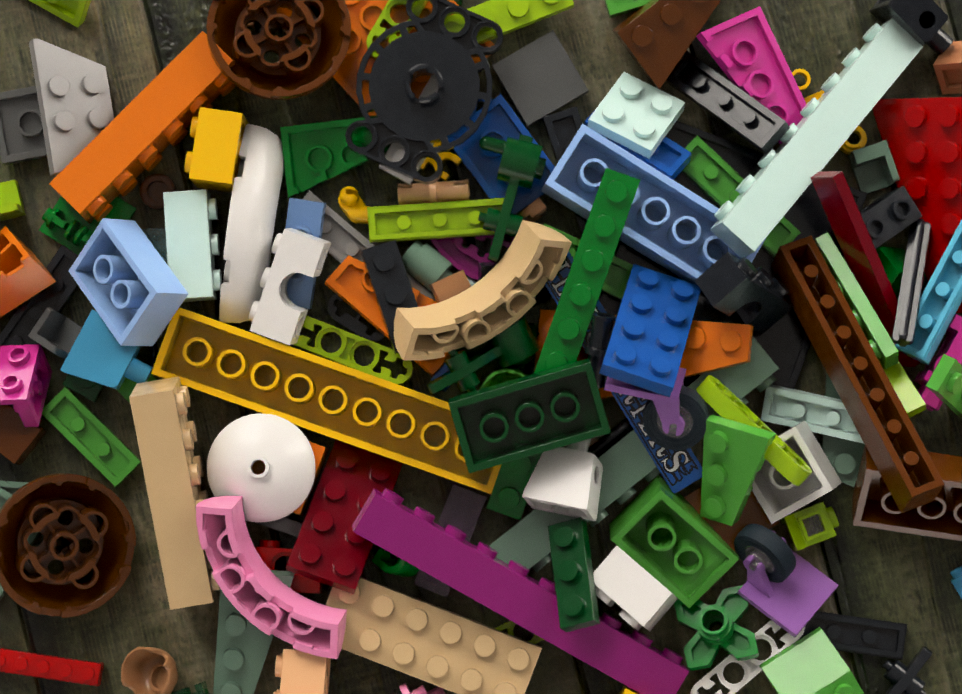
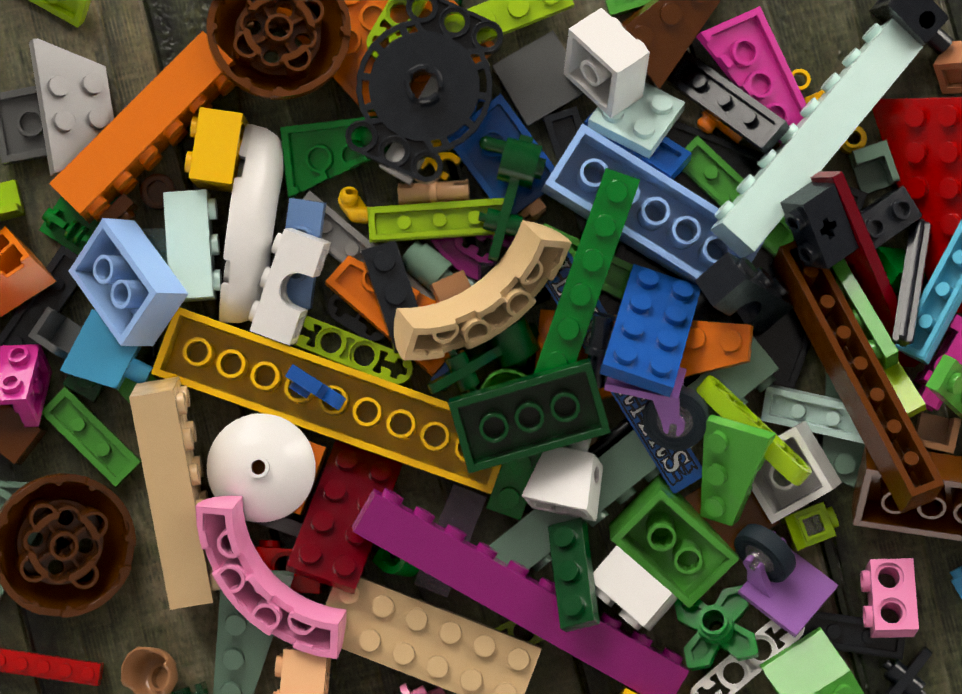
none -> reddish brown plate [98,193,139,220]
none -> blue plate [285,364,346,411]
none -> white brick [563,8,650,118]
none -> orange arm [697,110,743,144]
none -> black brick [780,182,859,269]
none -> bright pink brick [860,558,919,638]
none -> medium nougat panel [916,412,961,455]

